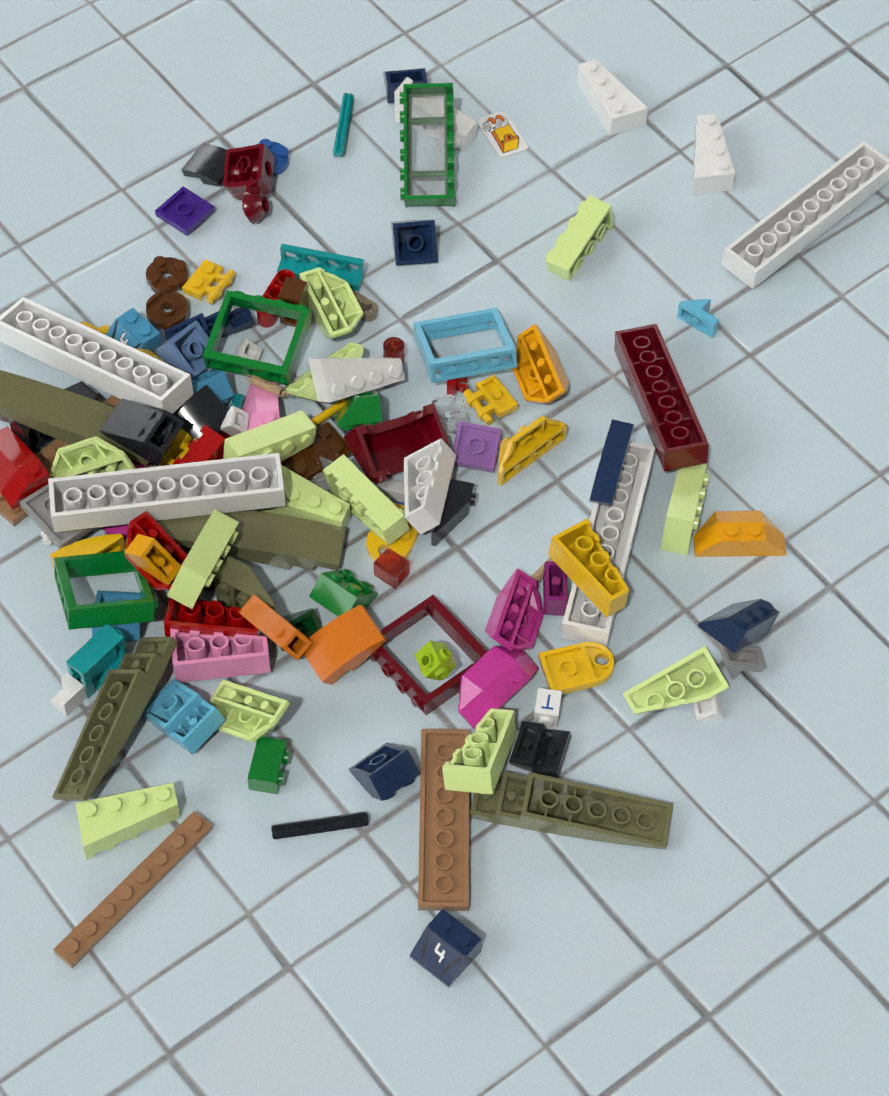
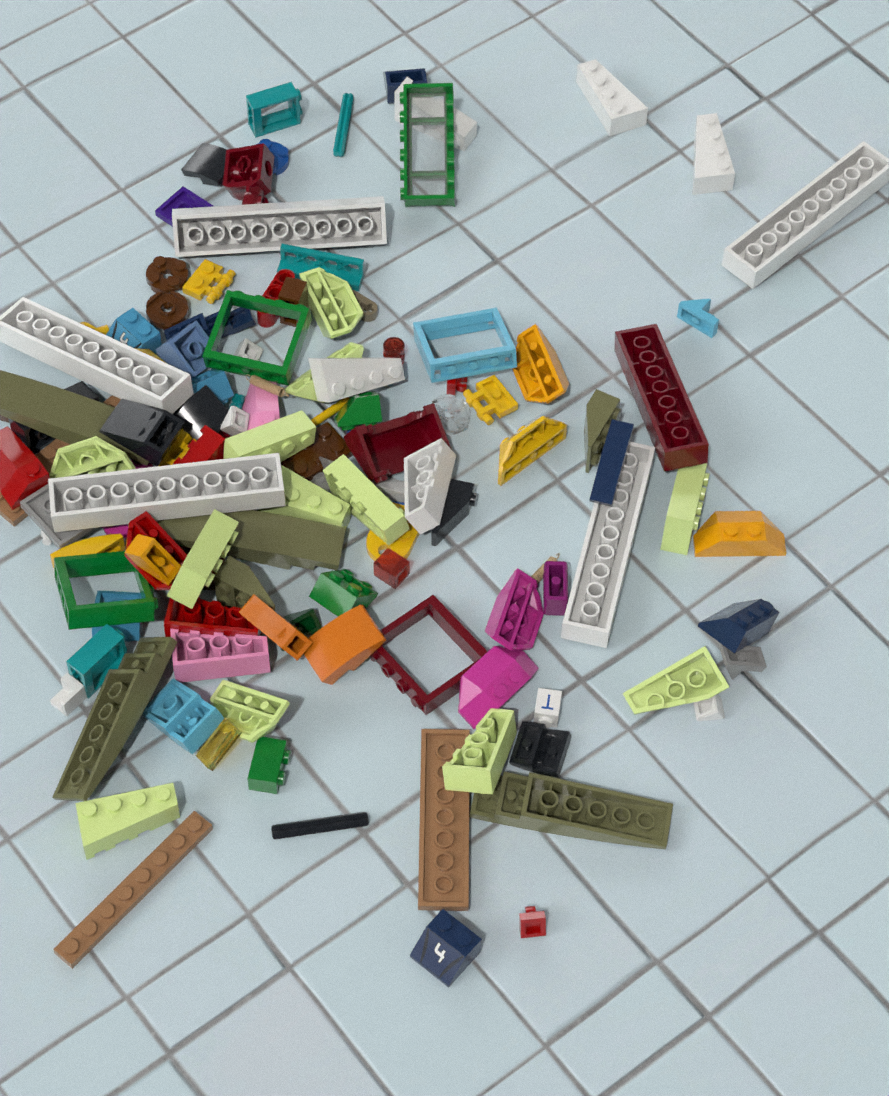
dark blue slope [349,743,420,801] -> none
dark blue slope [391,220,438,266] -> none
lime brick [414,641,456,681] -> none
medium lavender plate [453,421,502,473] -> none
sticker [479,112,528,157] -> none
yellow plate [538,641,614,695] -> none
yellowish green wedge [545,195,614,281] -> none
yellow wedge [548,518,629,618] -> none
none -> white brick [172,196,387,257]
none -> clear yellow tile [195,718,242,771]
none -> teal window [246,81,303,138]
none -> red tile [519,906,546,938]
none -> olive slope [584,389,622,473]

